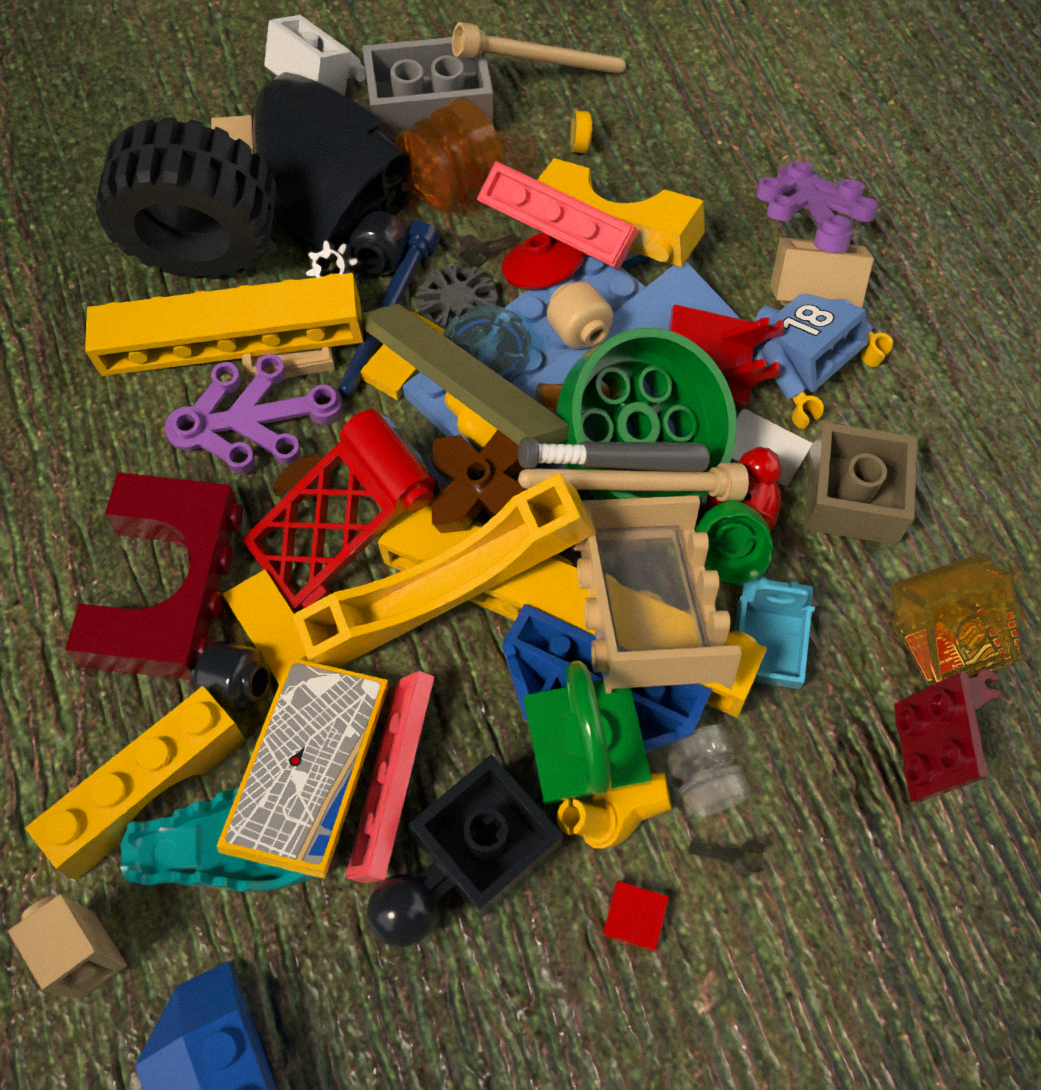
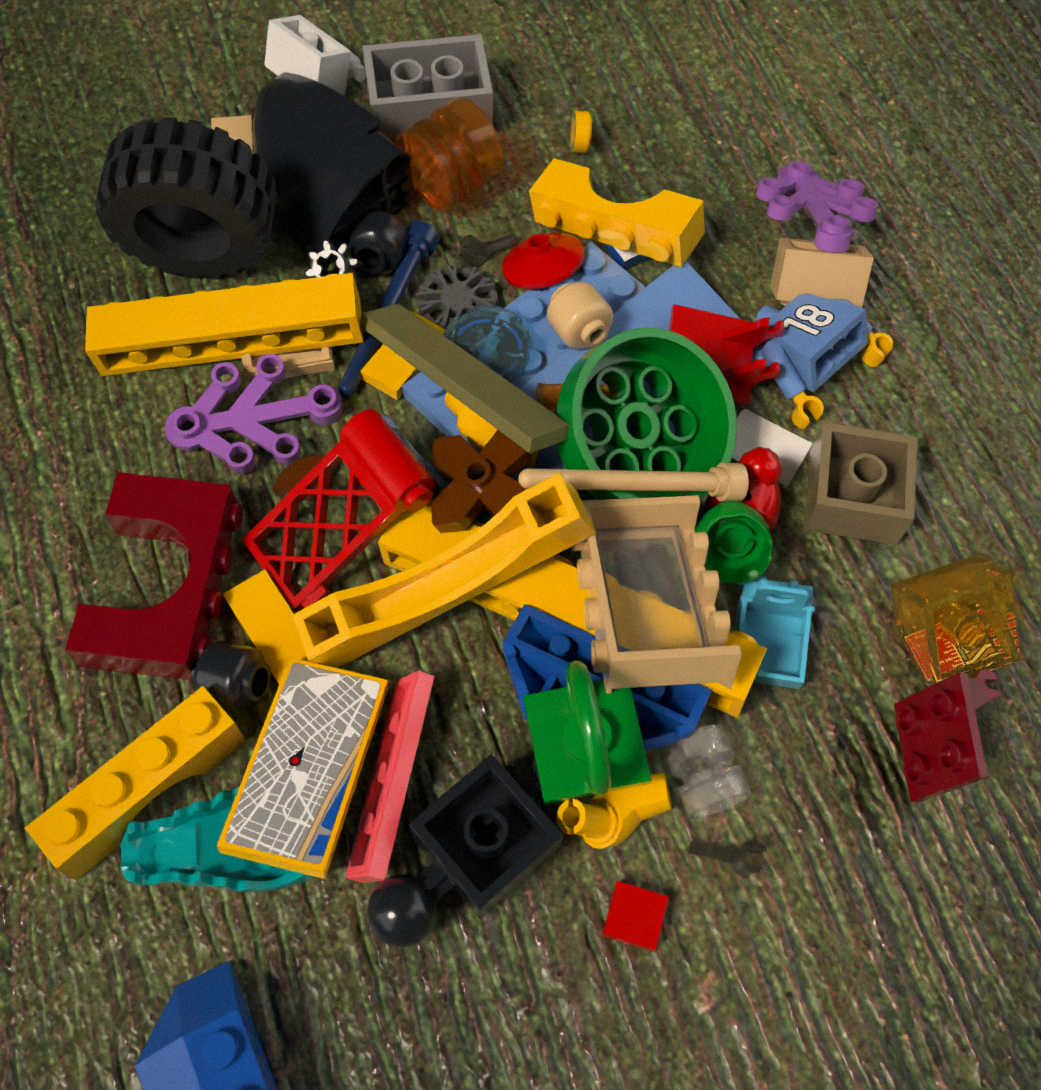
tan brick [8,894,127,1001] -> none
tan piece [452,22,626,74] -> none
coral tile [476,161,639,270] -> none
dark grey piece [518,437,710,472] -> none

